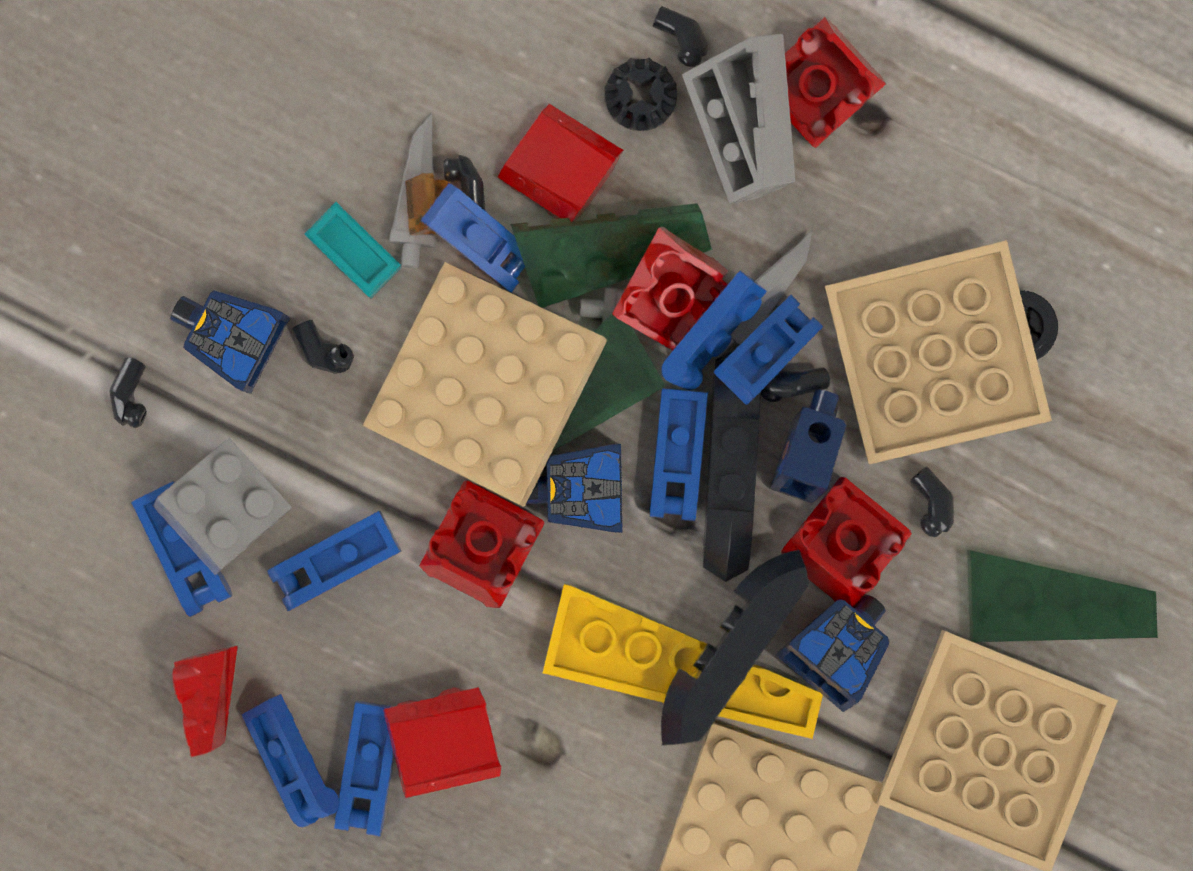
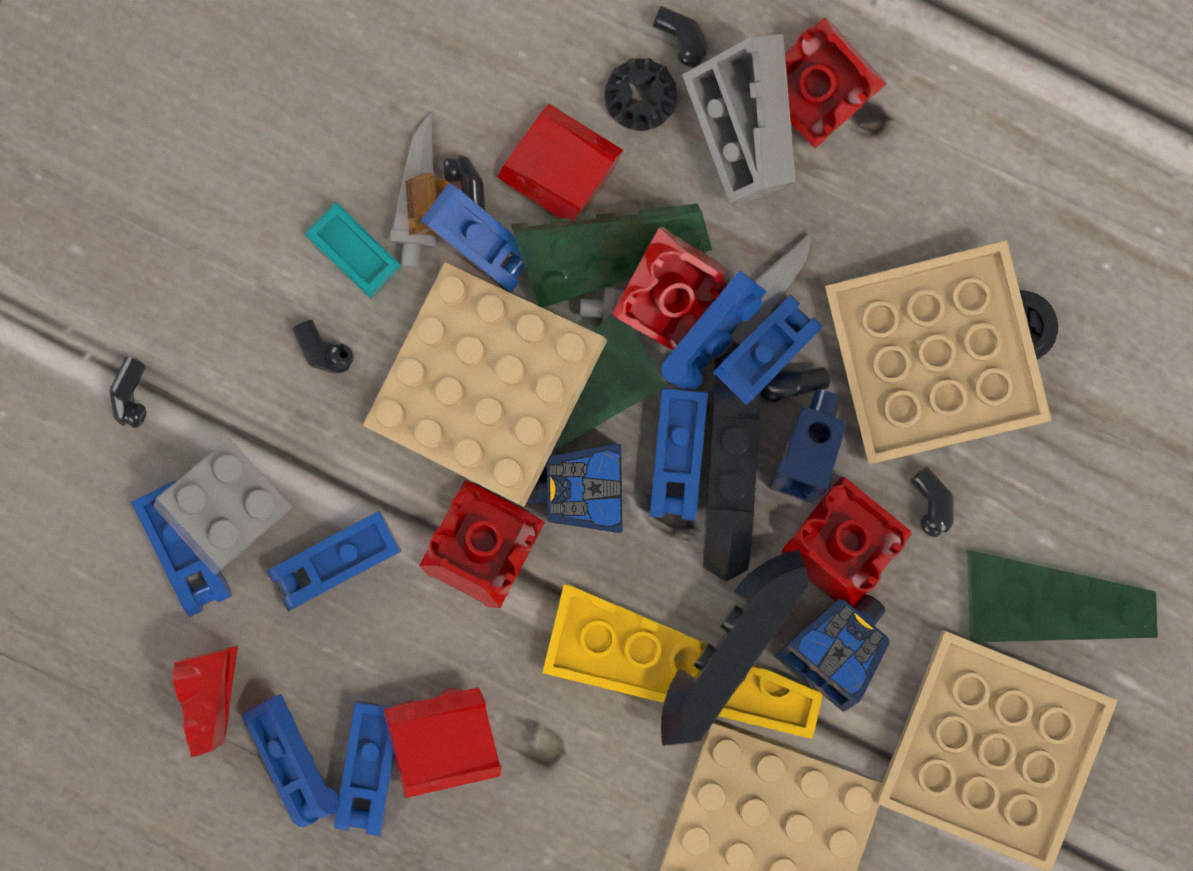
torso [170,290,291,394] -> none

